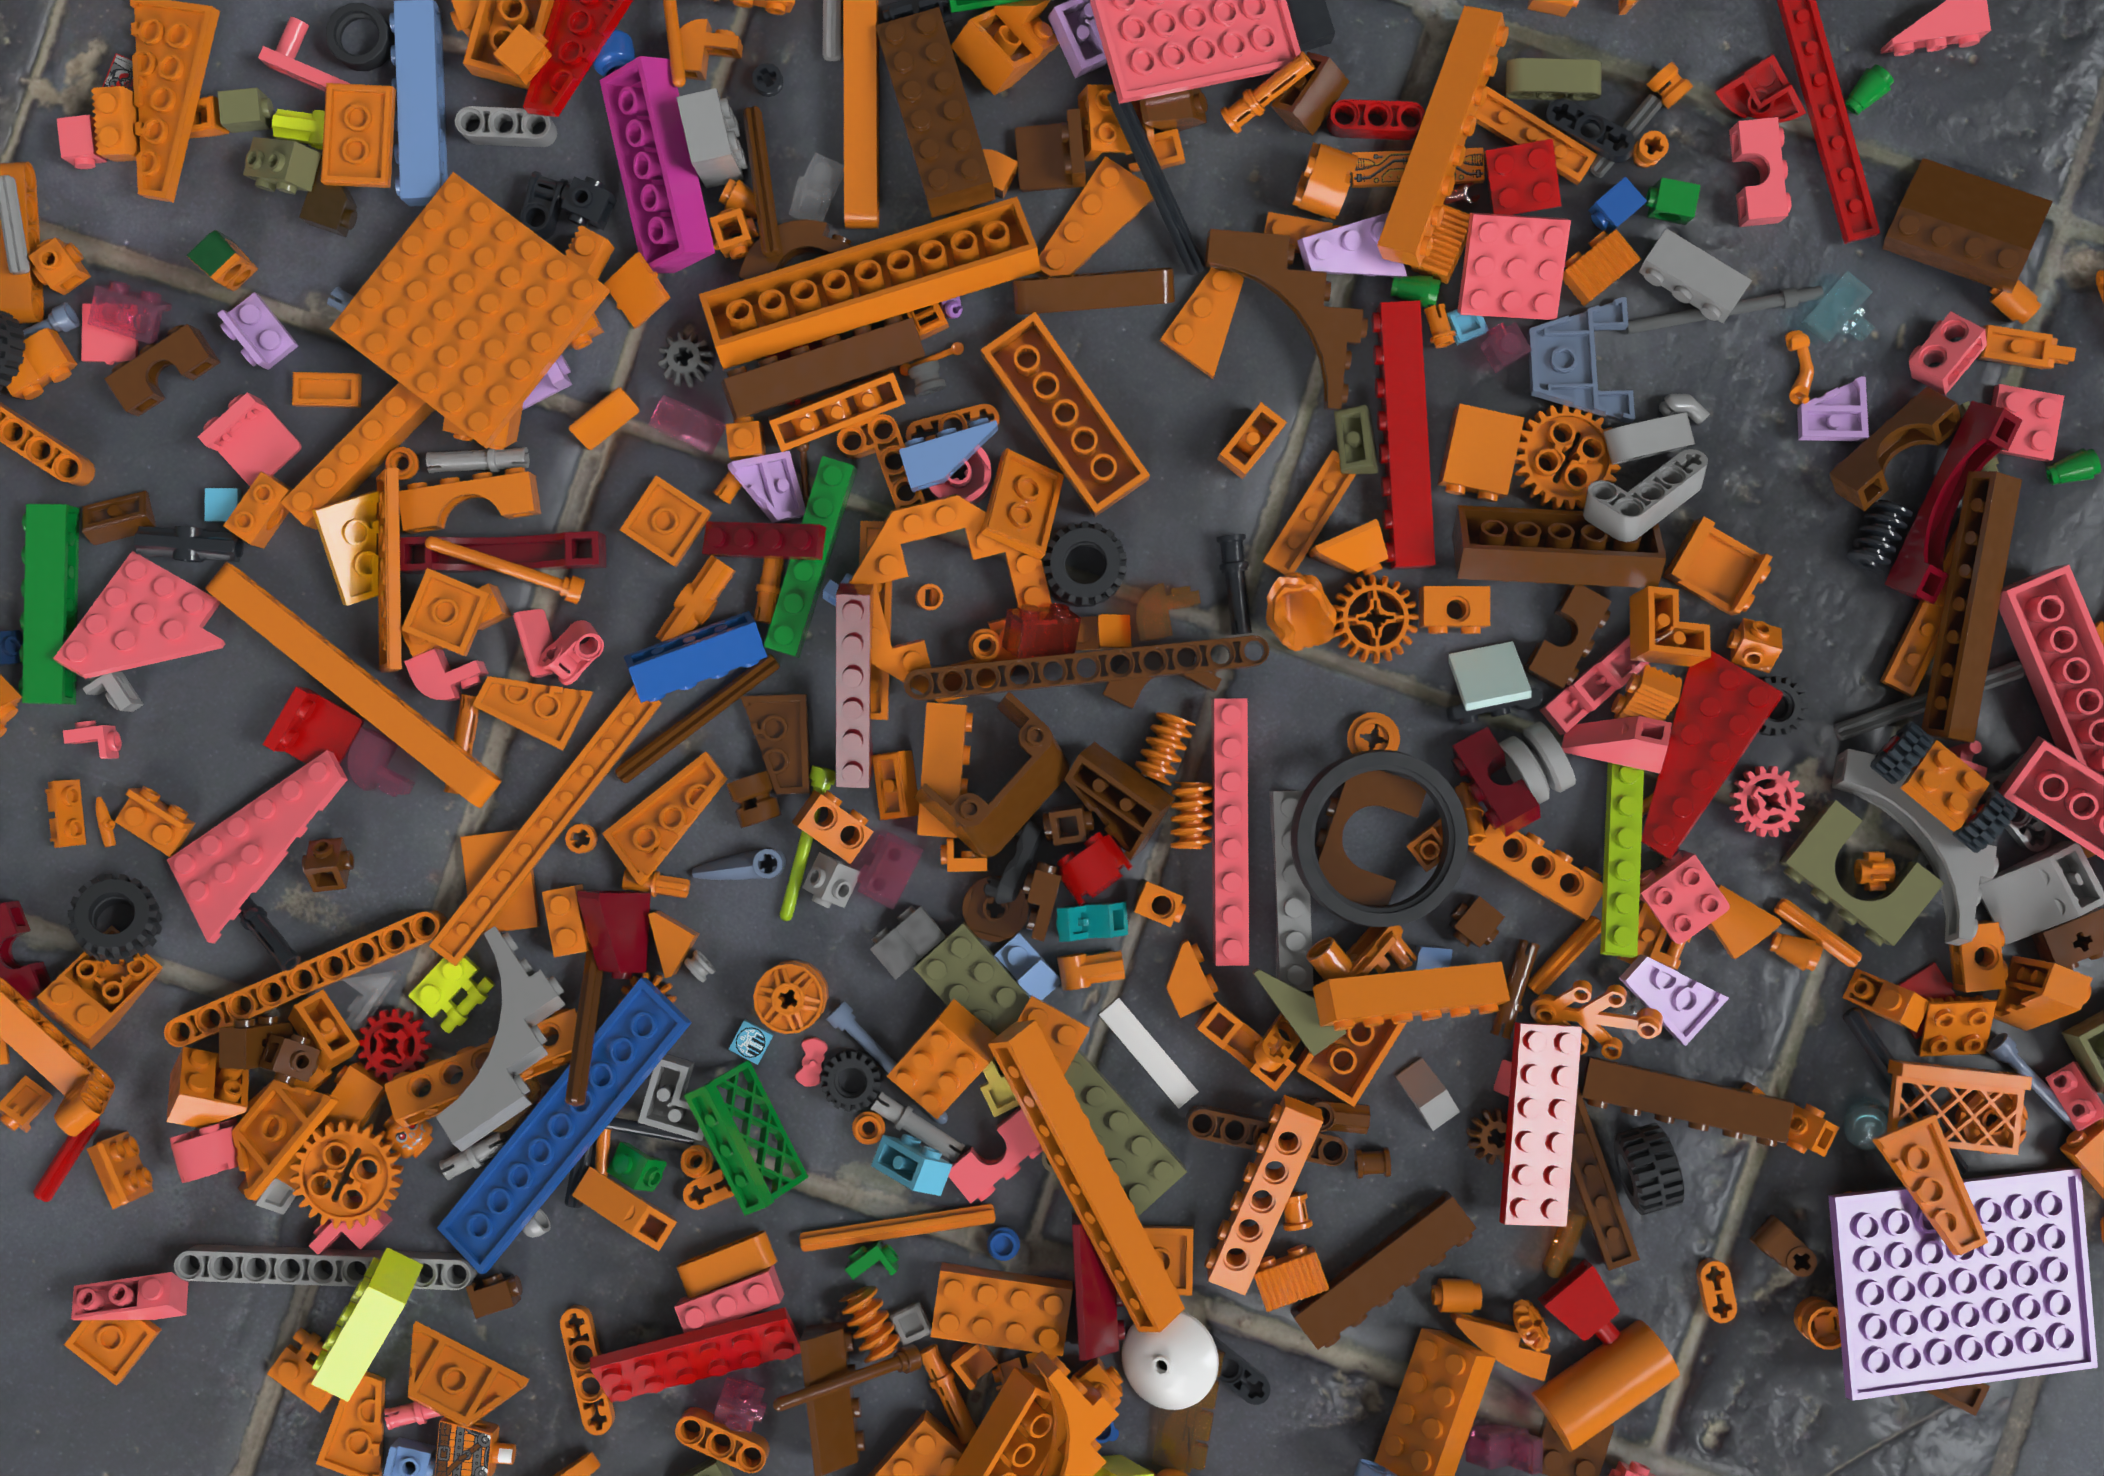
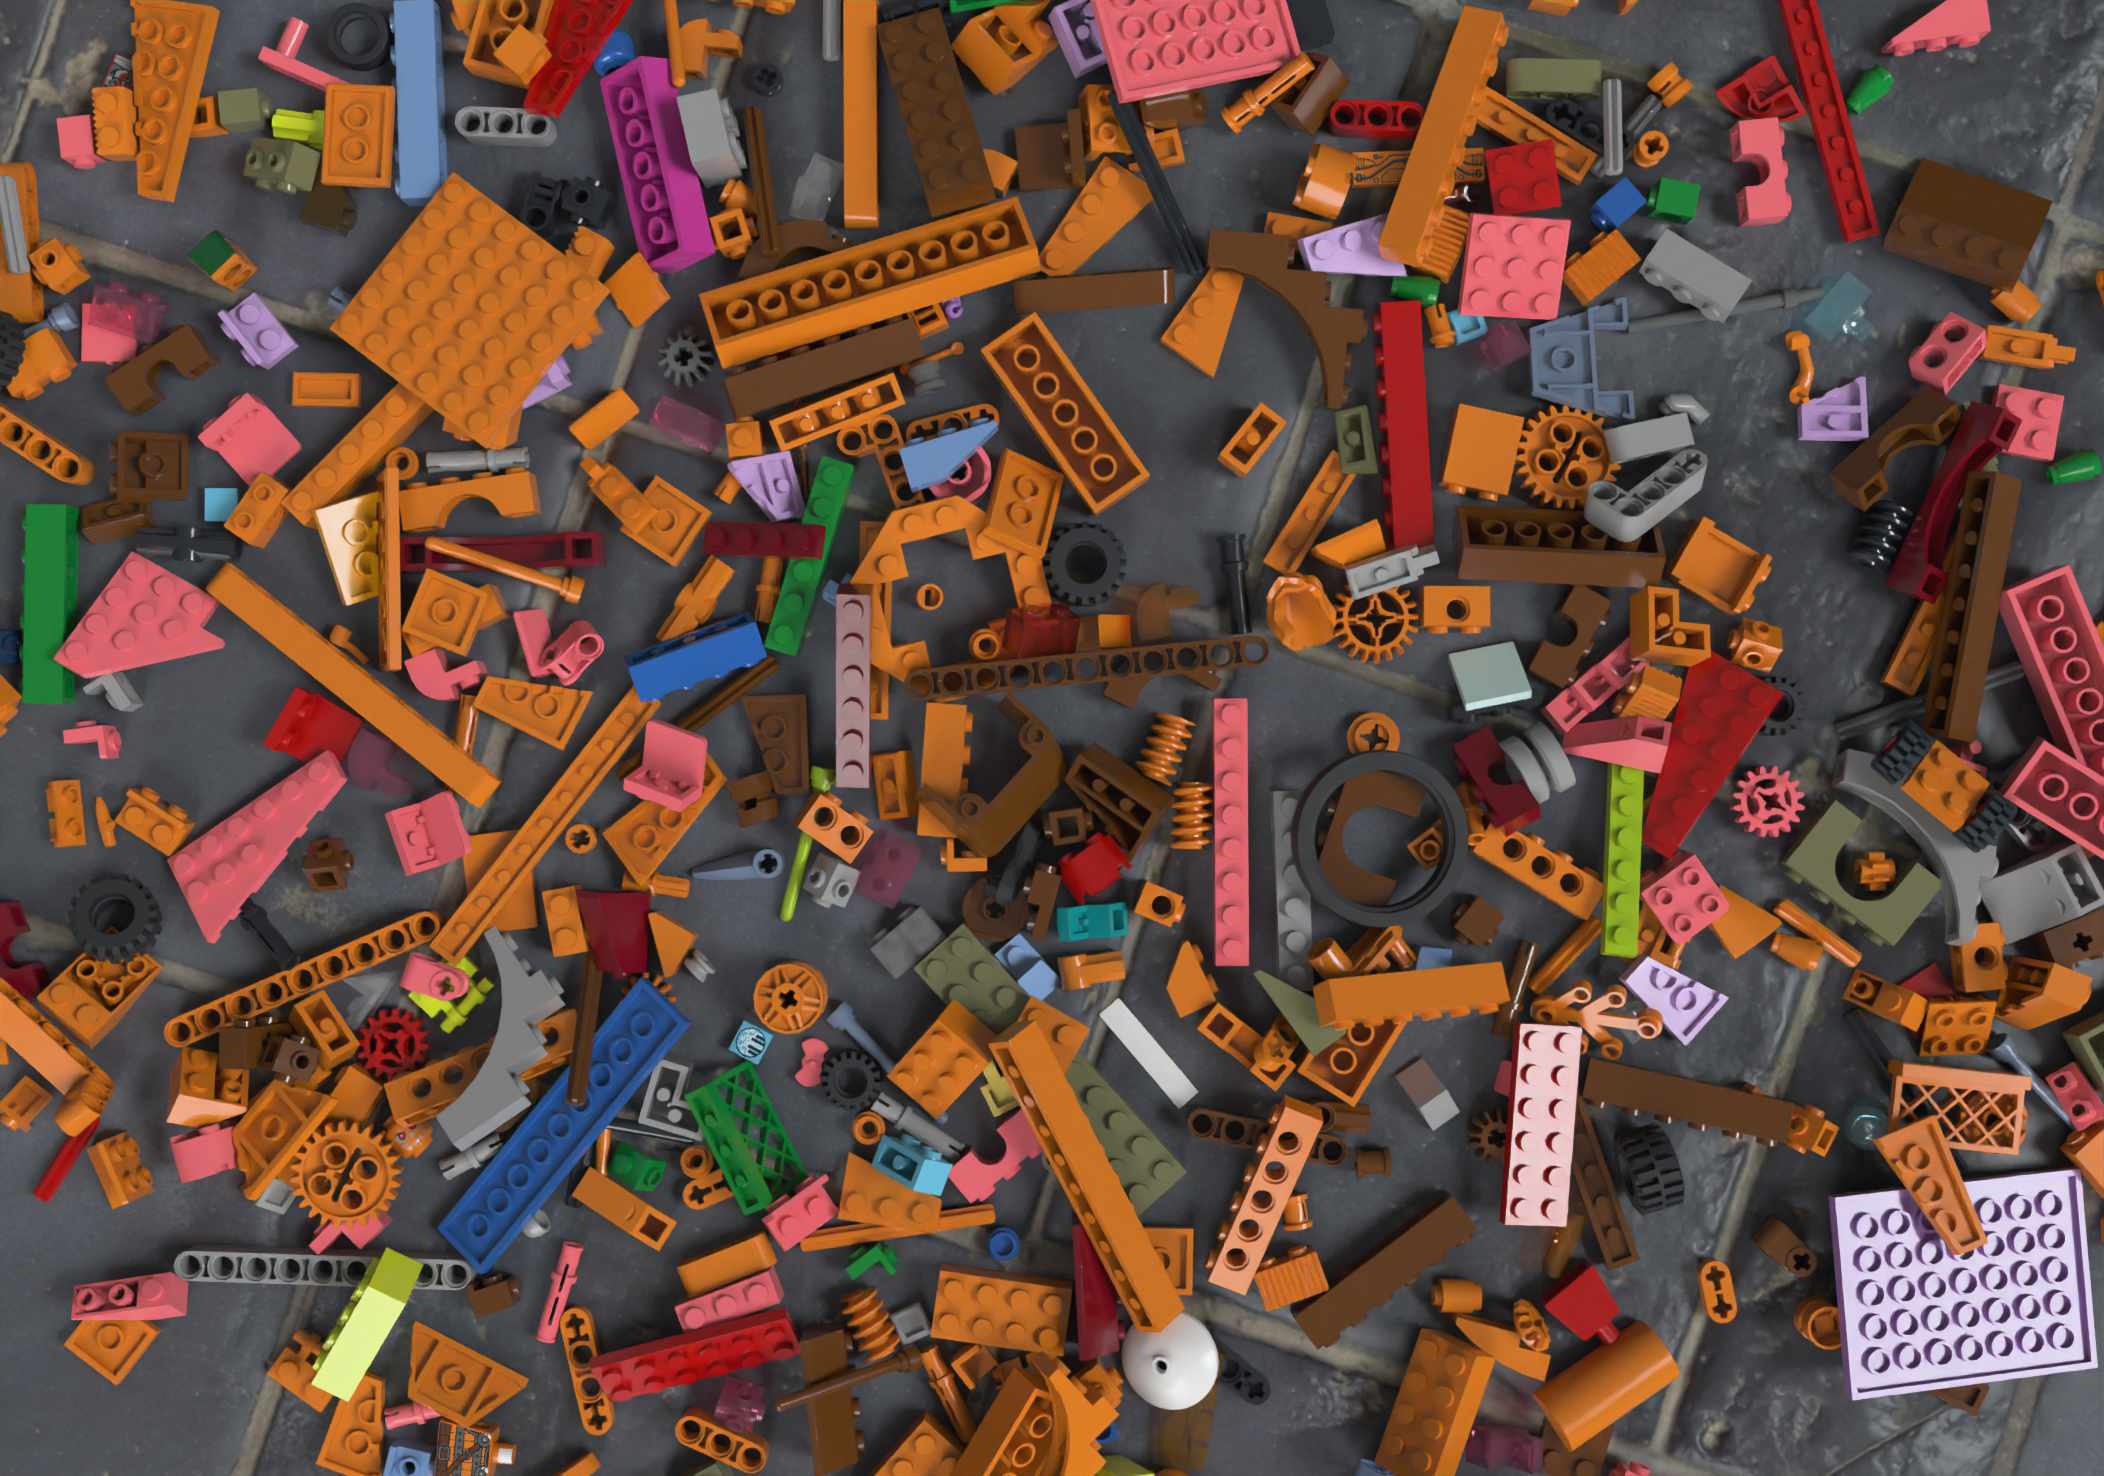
none -> reddish brown plate [110,430,189,504]
none -> orange hand [330,625,370,665]
none -> coral bracket [385,790,471,877]
none -> coral piece [399,952,470,1001]
none -> coral pin [534,1240,584,1343]
none -> orange hinge [579,455,659,535]
none -> coral bracket [623,719,708,812]
none -> coral bracket [761,1174,839,1252]
none -> orange wing [838,1152,942,1234]
none -> light grey hinge [1343,544,1440,600]
none -> light grey axle [1603,78,1623,176]

